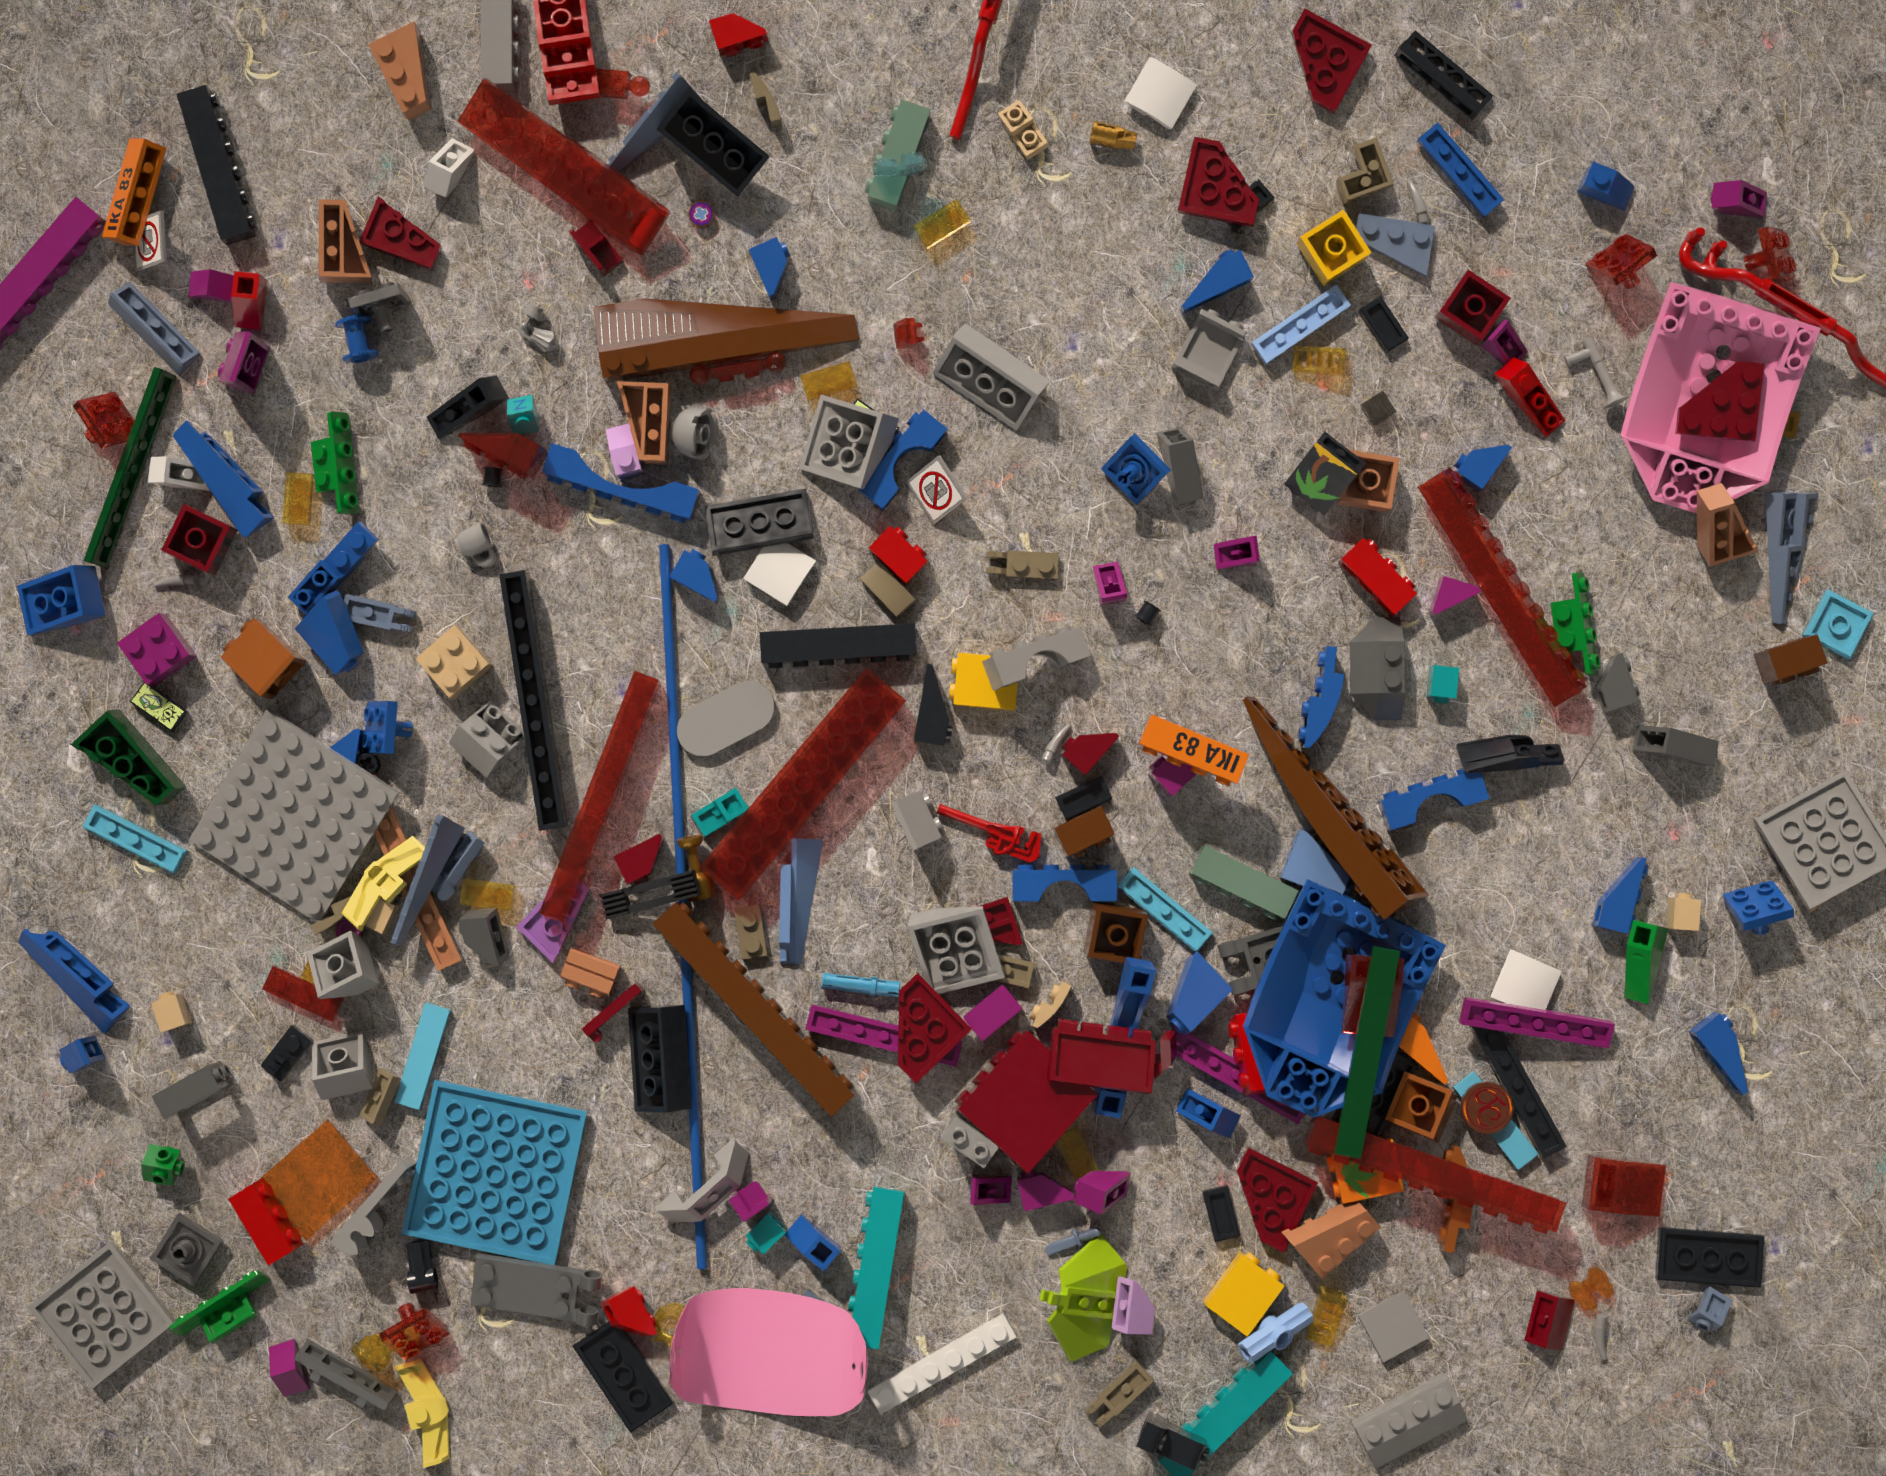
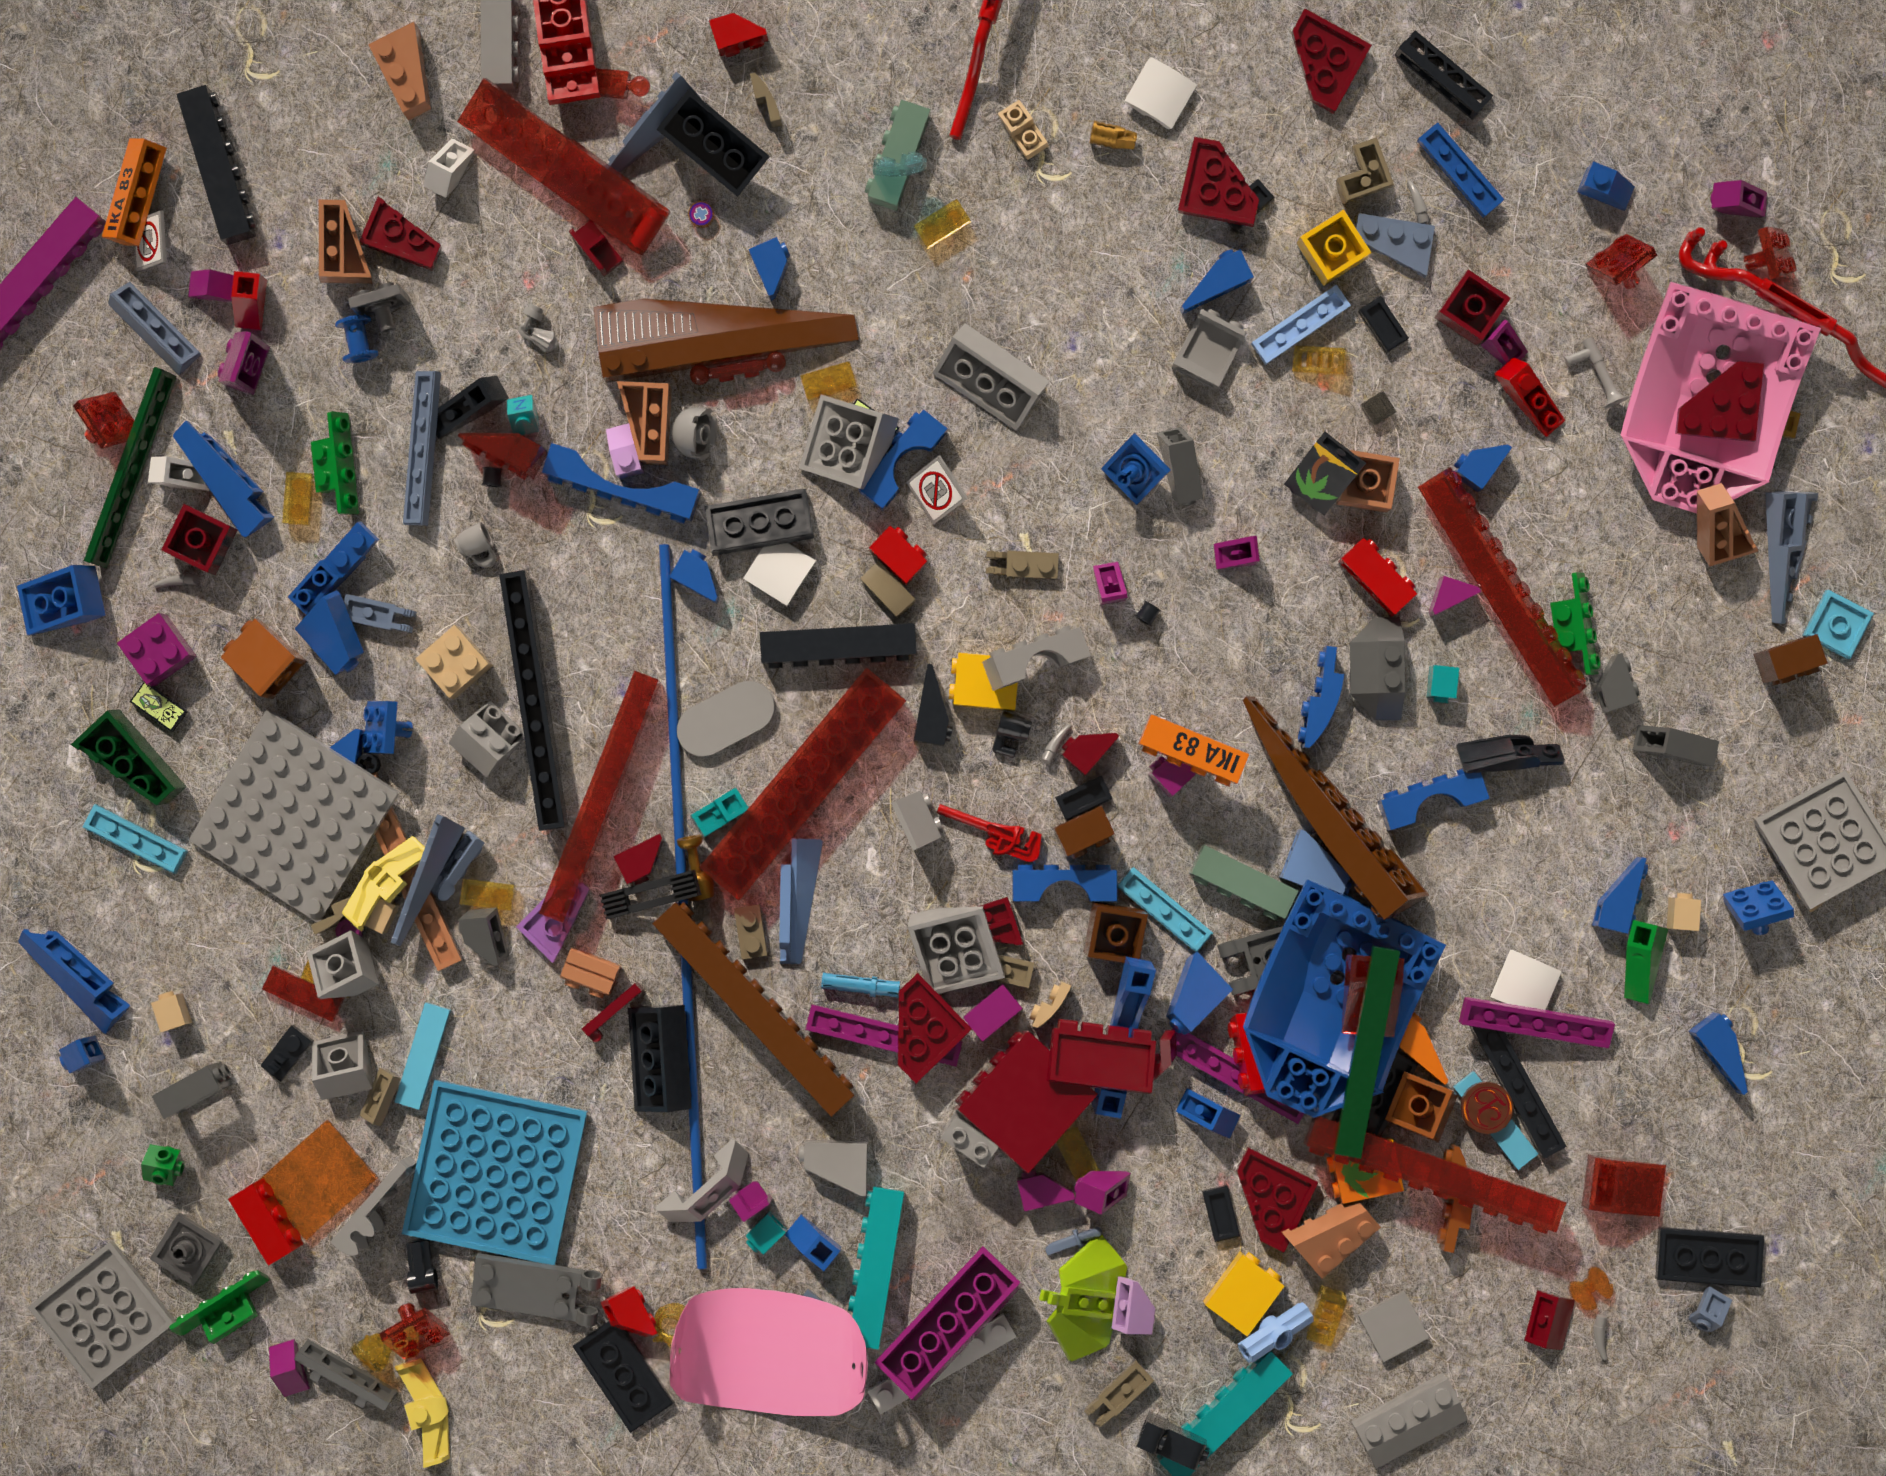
clear red tile [893,318,924,349] -> none
magenta slope [970,1174,1012,1205] -> none
none -> sand blue tile [403,371,441,526]
none -> light grey slope [799,1140,868,1196]
none -> magenta brick [874,1246,1024,1401]
none -> black piece [992,711,1032,758]

